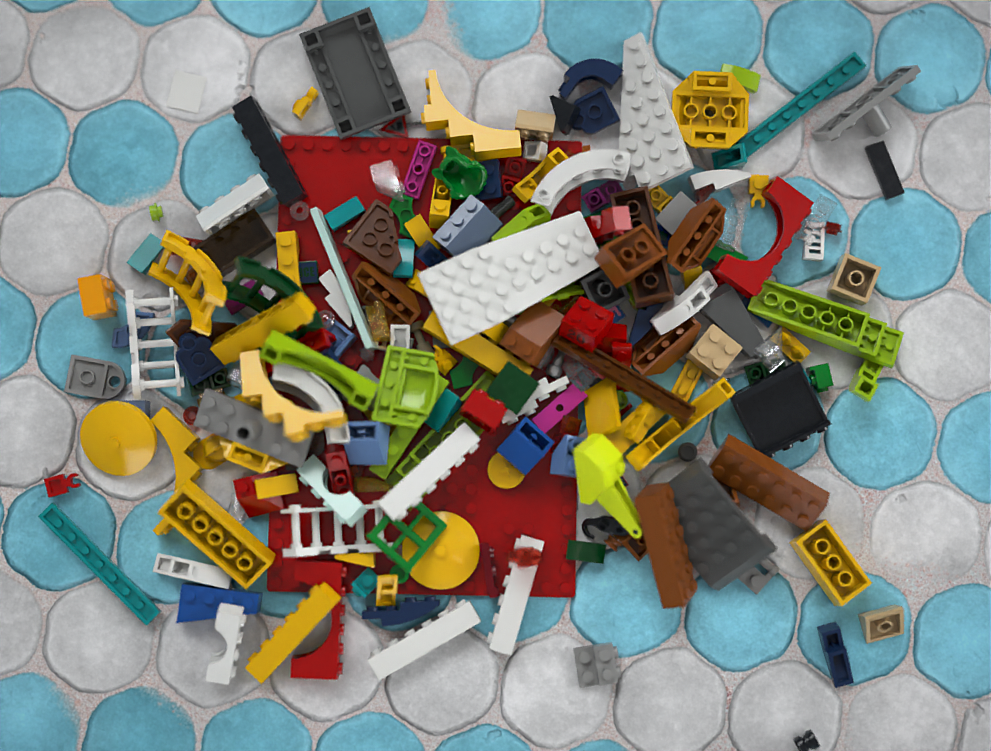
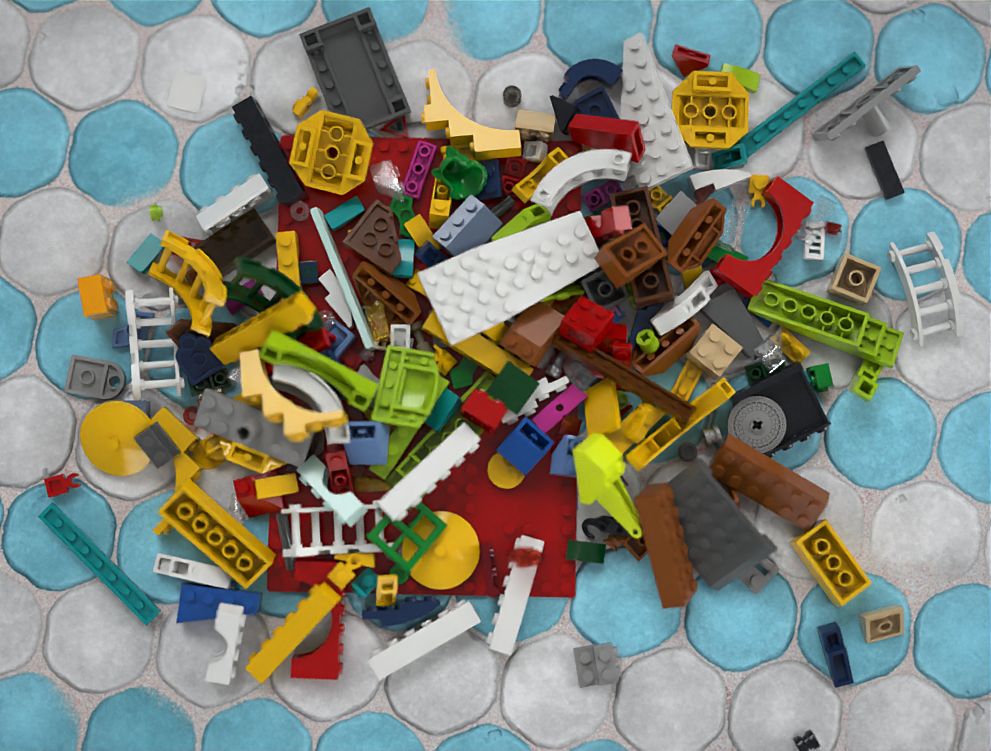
none -> dark grey plate [134,421,181,469]
none -> dark grey axle [276,513,296,570]
none -> yellow piece [289,110,373,195]
none -> yellow plate [327,553,362,589]
none -> clear smoke wheel [503,85,522,108]
none -> red slope [568,114,646,163]
none -> lime wheel [636,329,659,354]
none -> red slope [672,44,711,77]
none -> white slope [687,148,710,170]
none -> light grey wheel [701,425,722,447]
none -> light grey piece [727,396,786,453]
none -> white fence [888,231,964,347]

